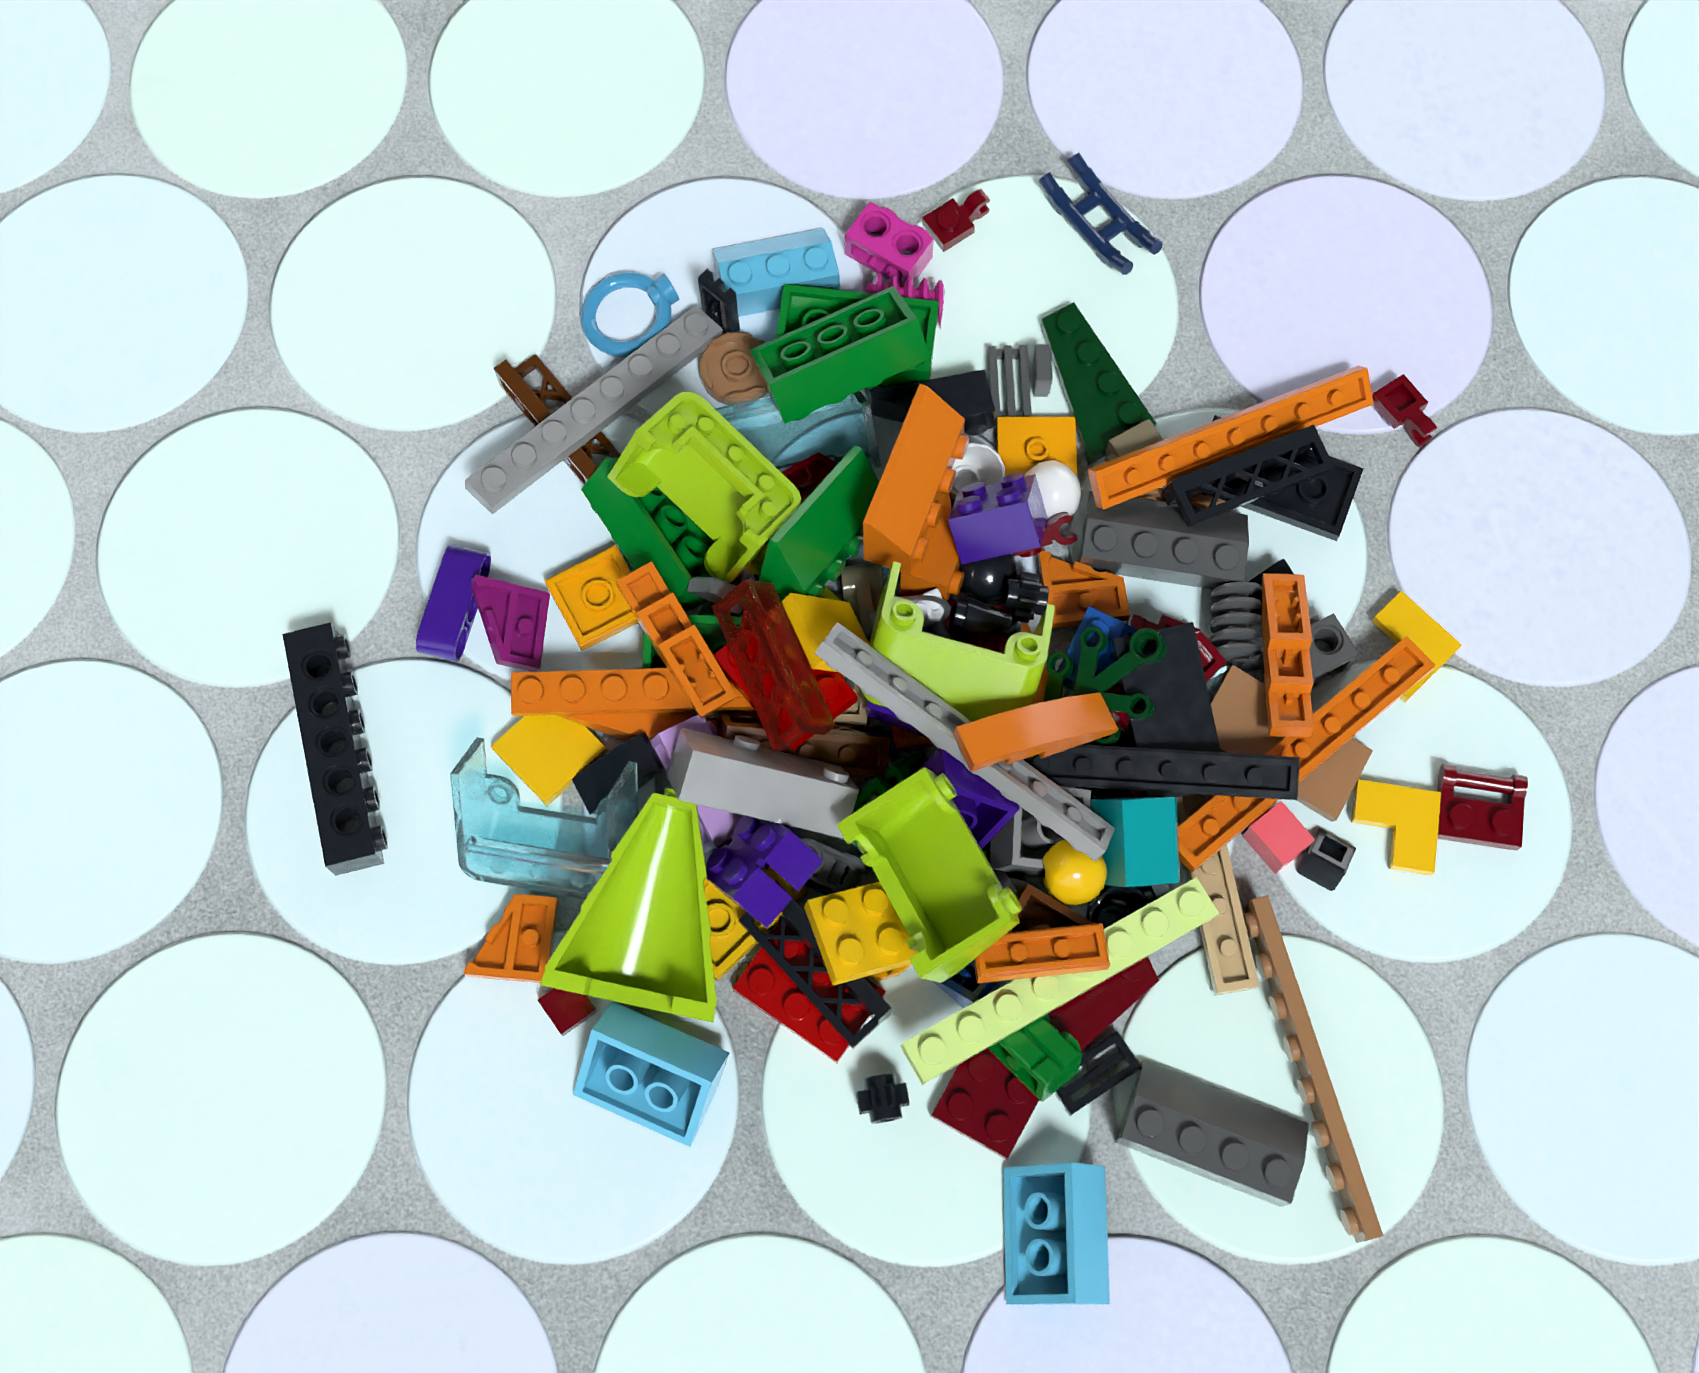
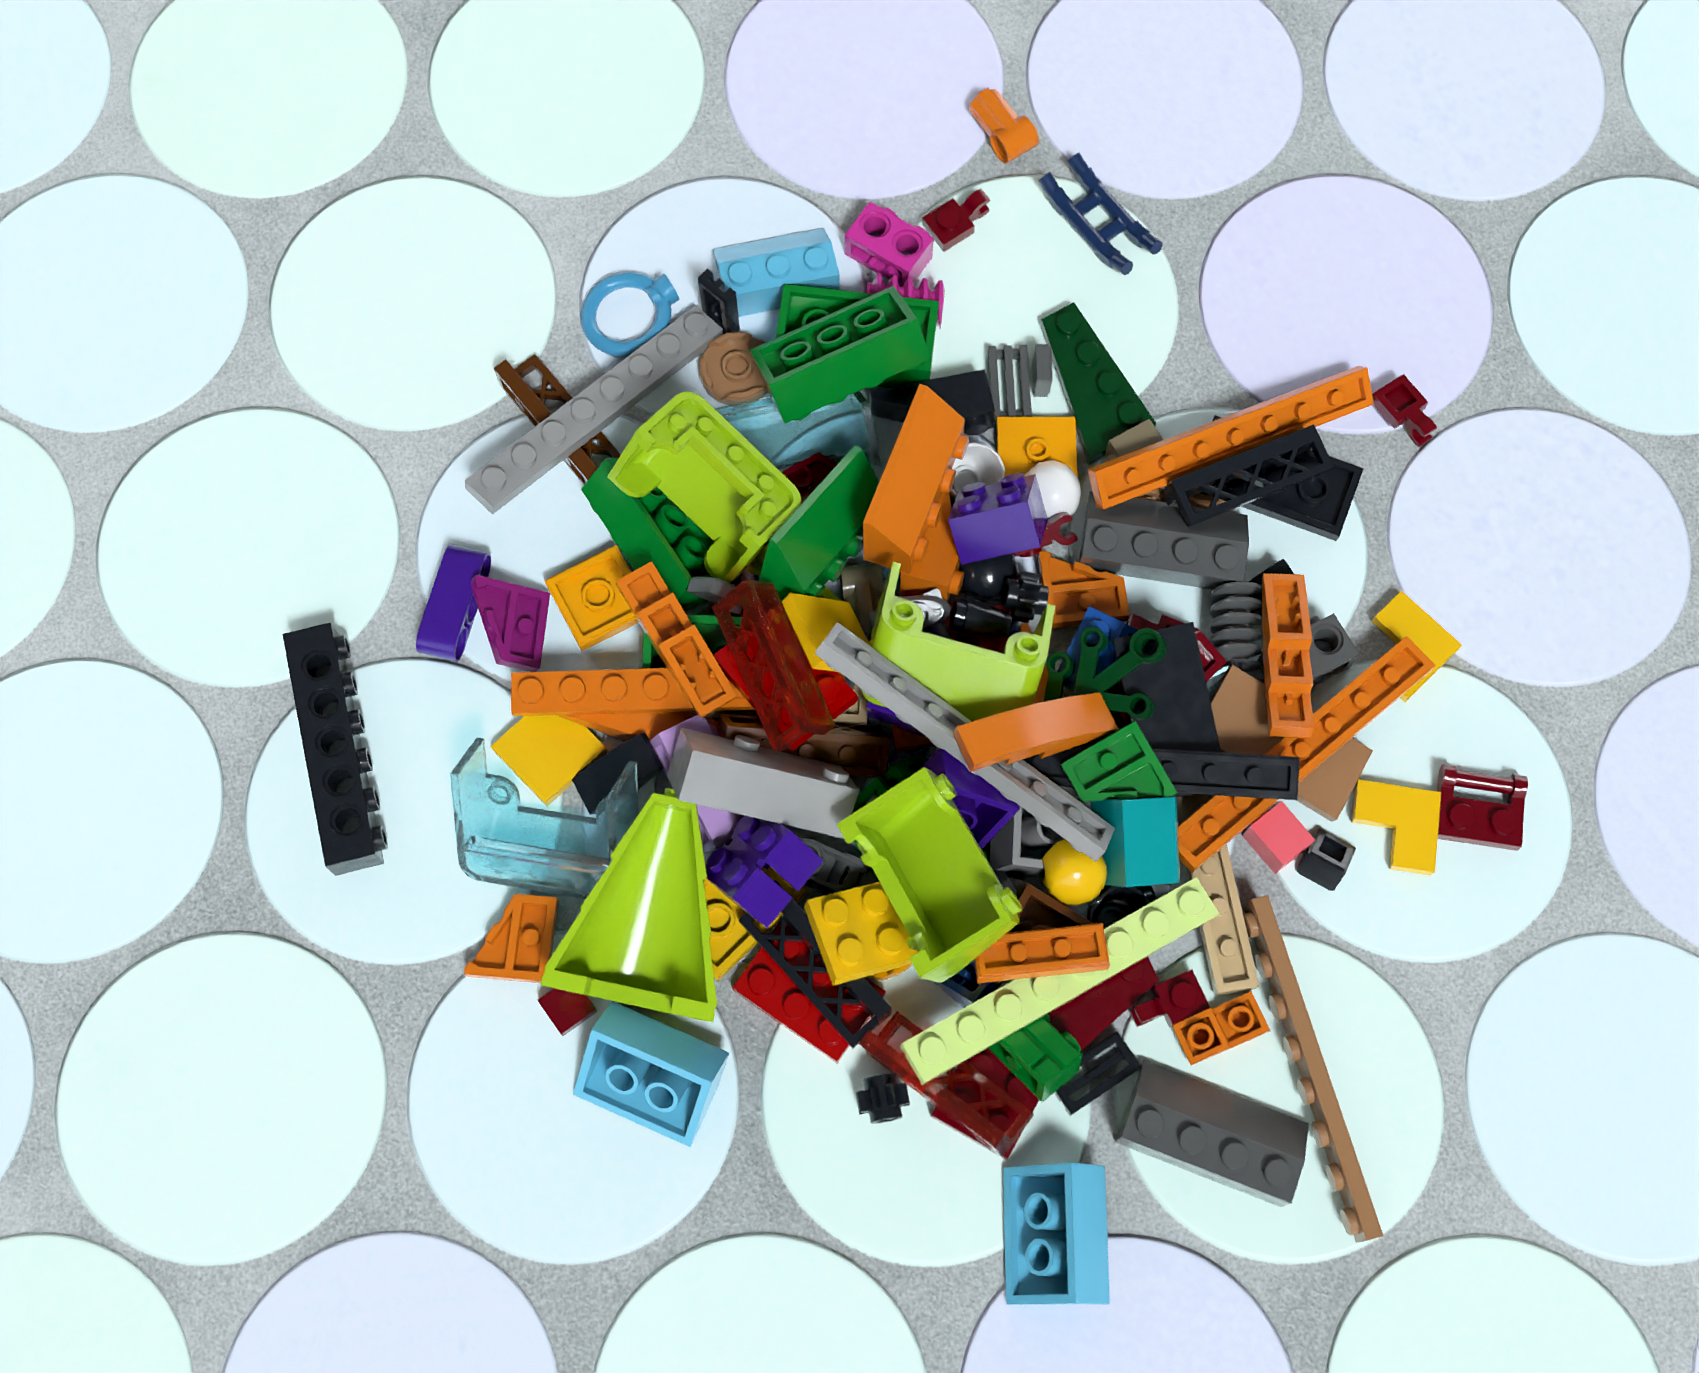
none -> clear red fence [858,1011,1034,1157]
none -> orange piece [969,87,1039,164]
none -> green wing [1060,721,1178,802]
none -> dark red plate [1130,969,1211,1028]
none -> orange slope [1172,991,1271,1066]

